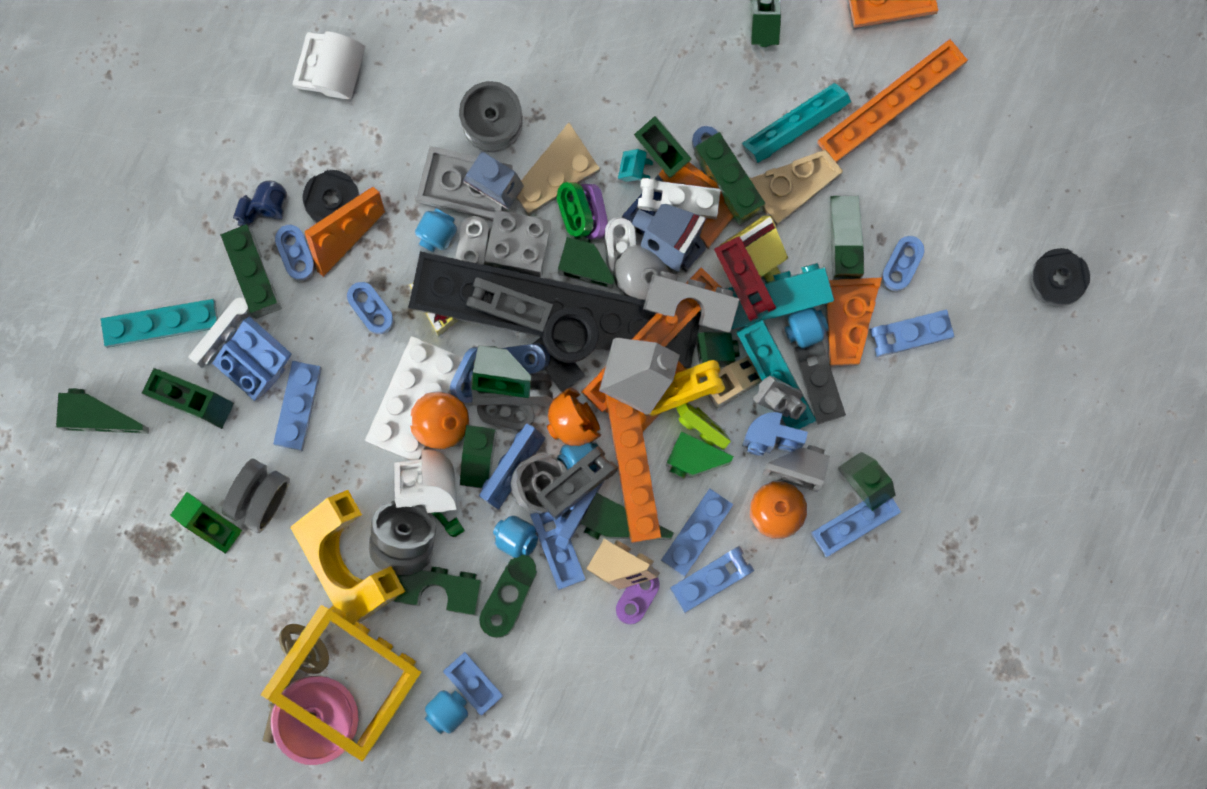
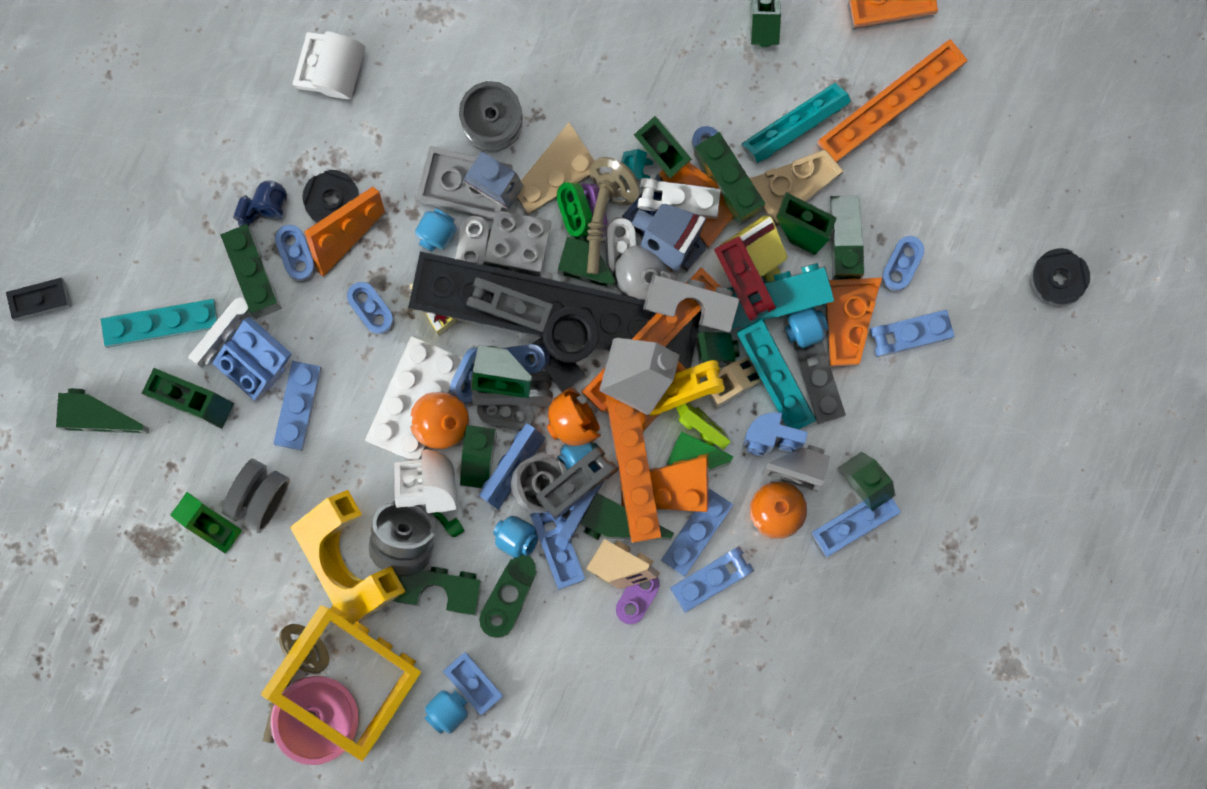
light grey hips [753,376,806,420] -> none
none -> black plate [6,278,70,321]
none -> dark tan dish [587,157,640,275]
none -> orange wing [621,453,709,512]
none -> dark green slope [776,192,837,255]

